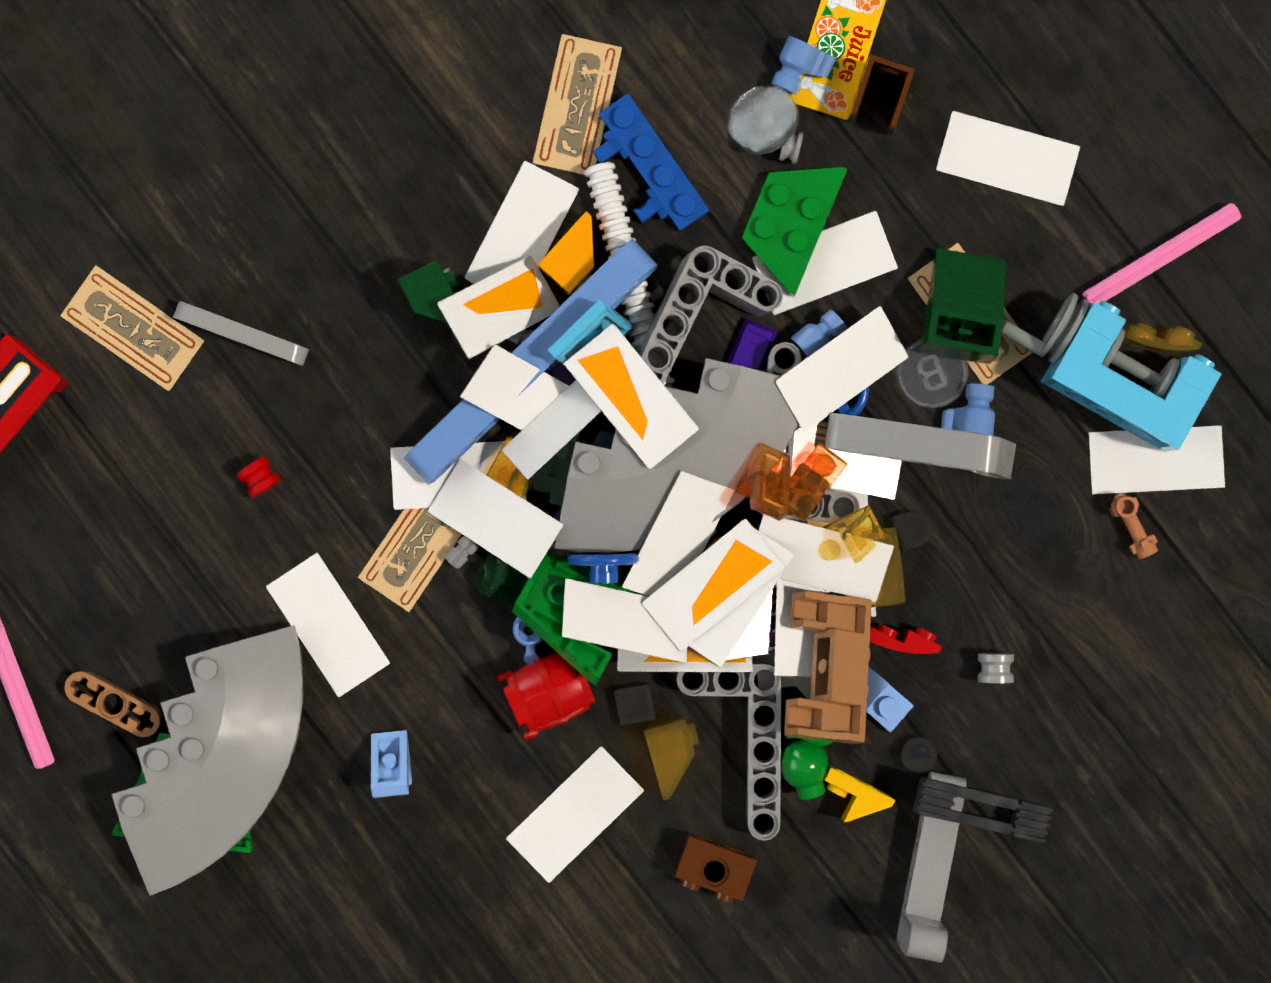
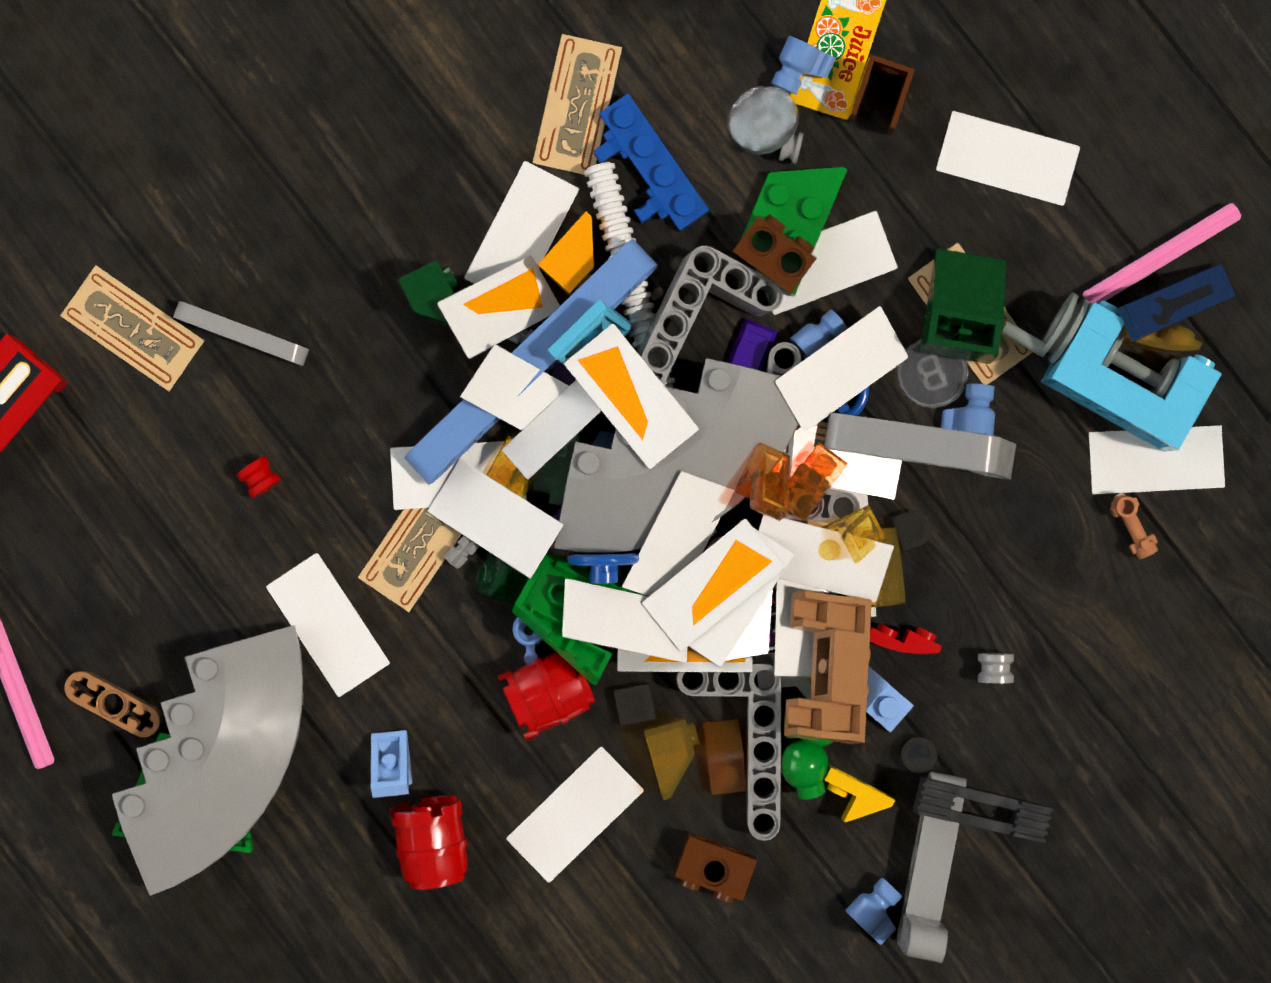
none -> red piece [390,795,468,889]
none -> clear orange slope [703,719,747,795]
none -> reddish brown brick [733,214,817,294]
none -> medium blue piece [845,877,902,945]
none -> dark blue tile [1118,263,1236,342]

